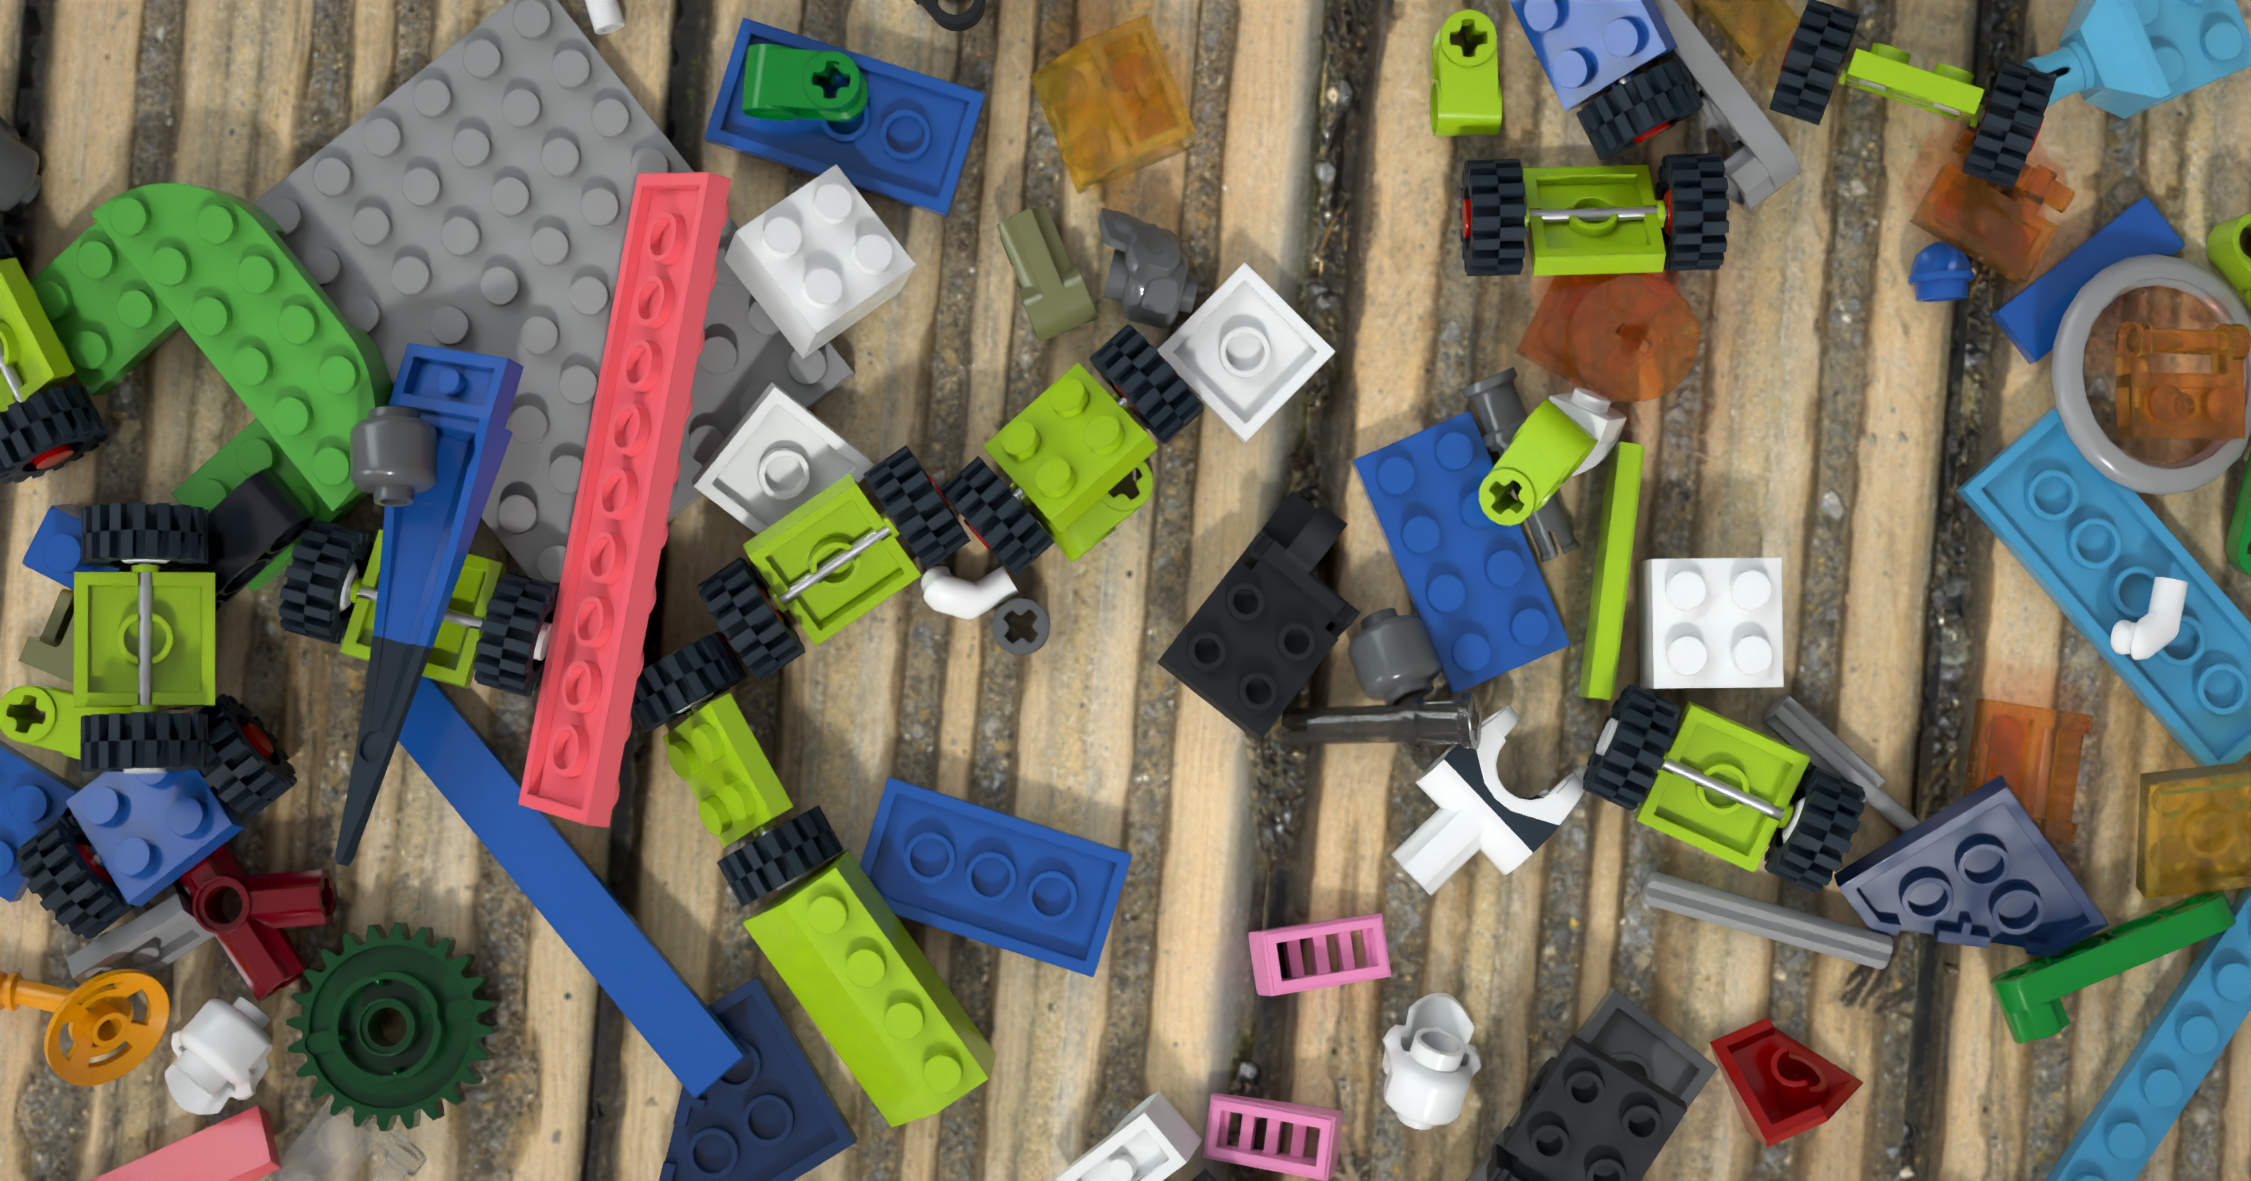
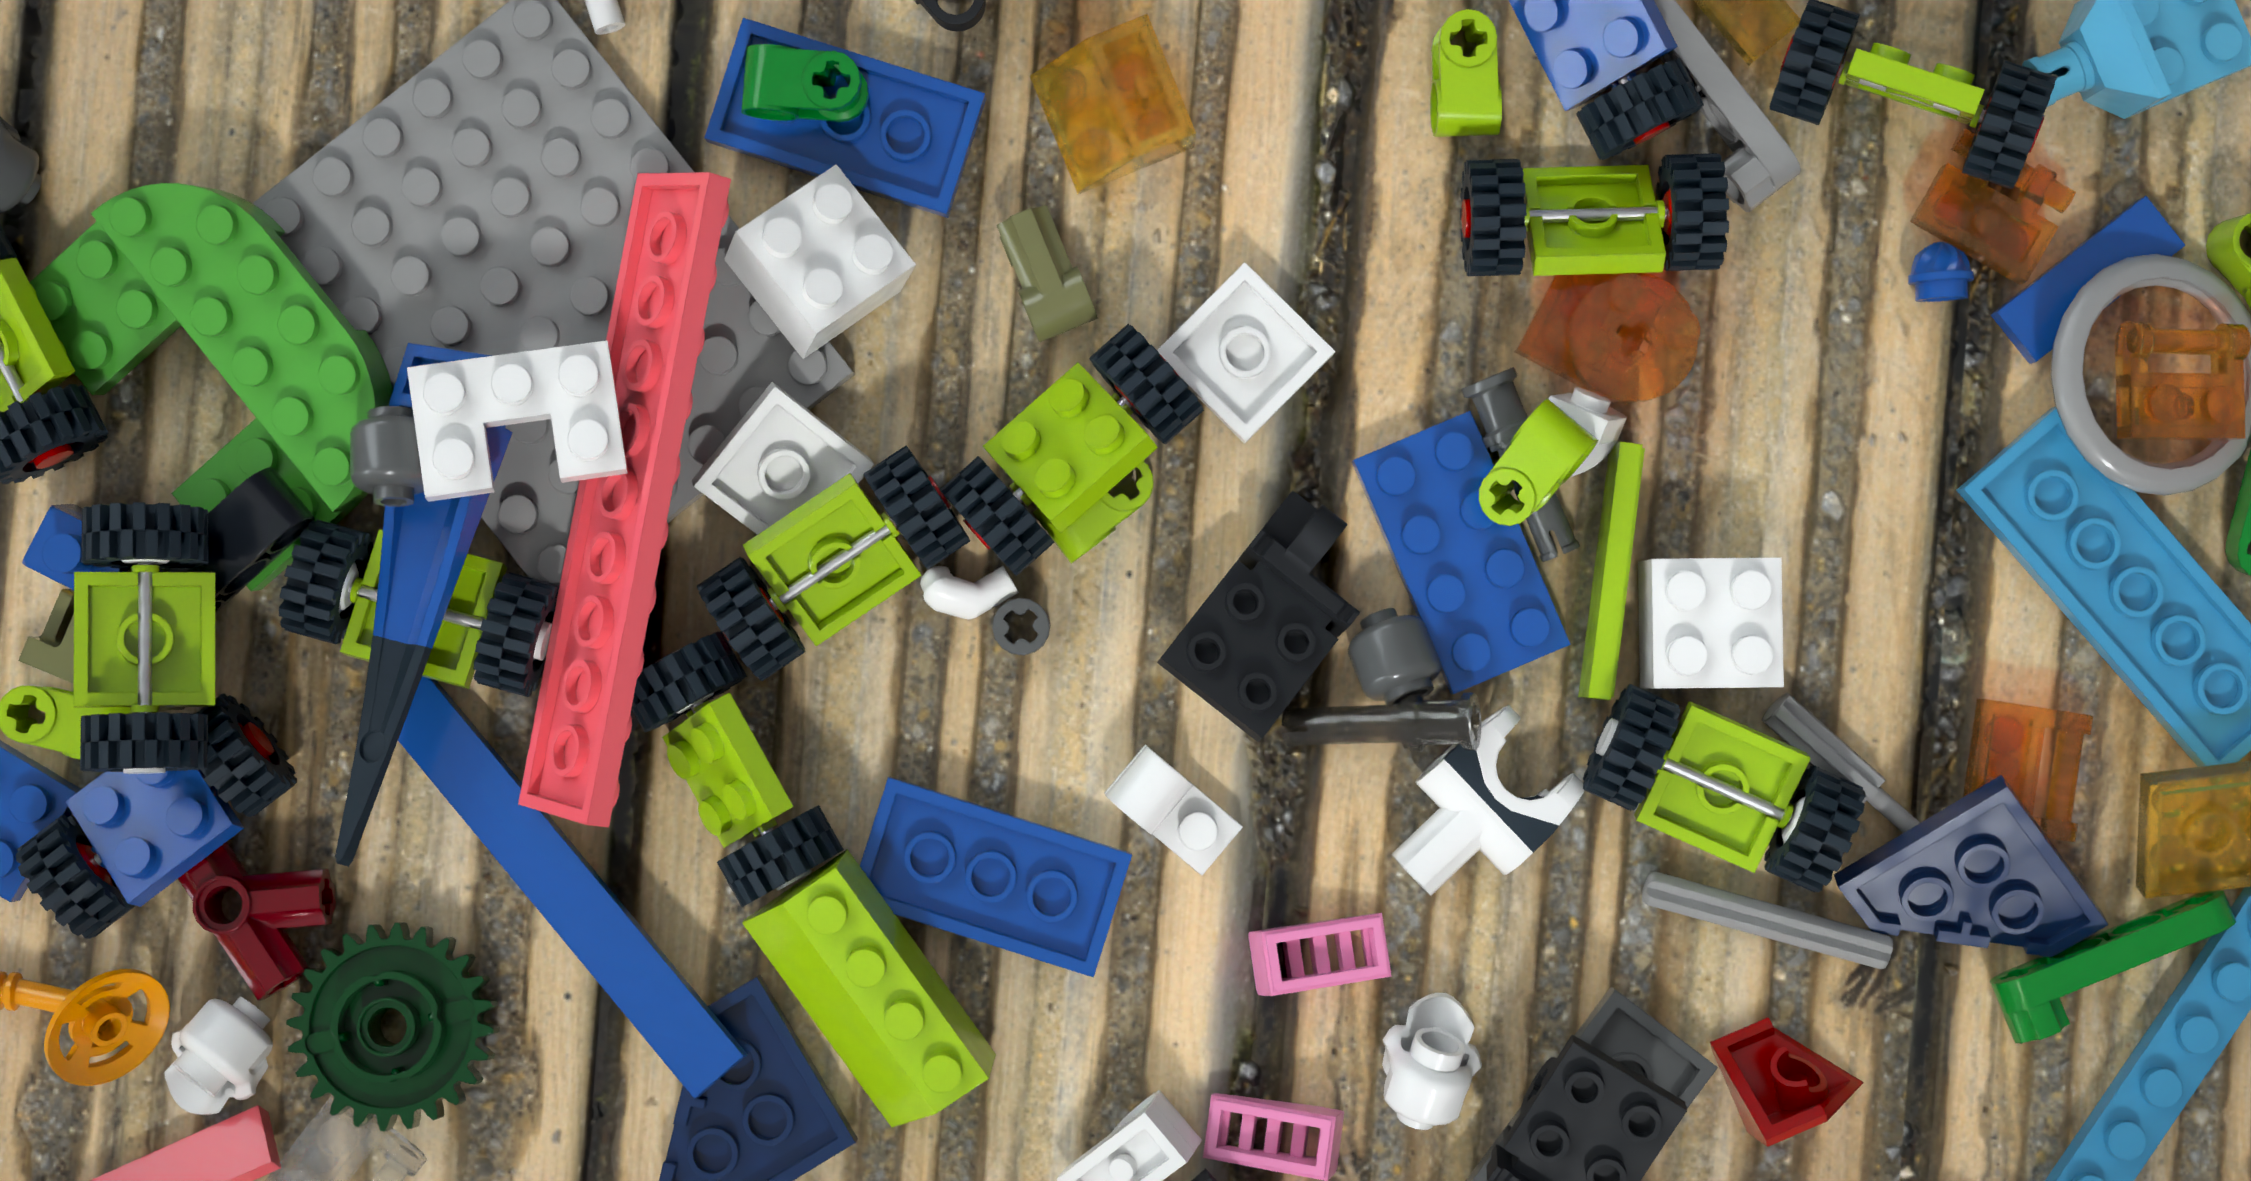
light grey plate [66,882,215,987] -> none
dark grey head [1097,208,1200,329] -> none
white arm [2111,577,2188,660] -> none
none -> white plate [407,340,628,502]
none -> white plate [1104,744,1243,876]

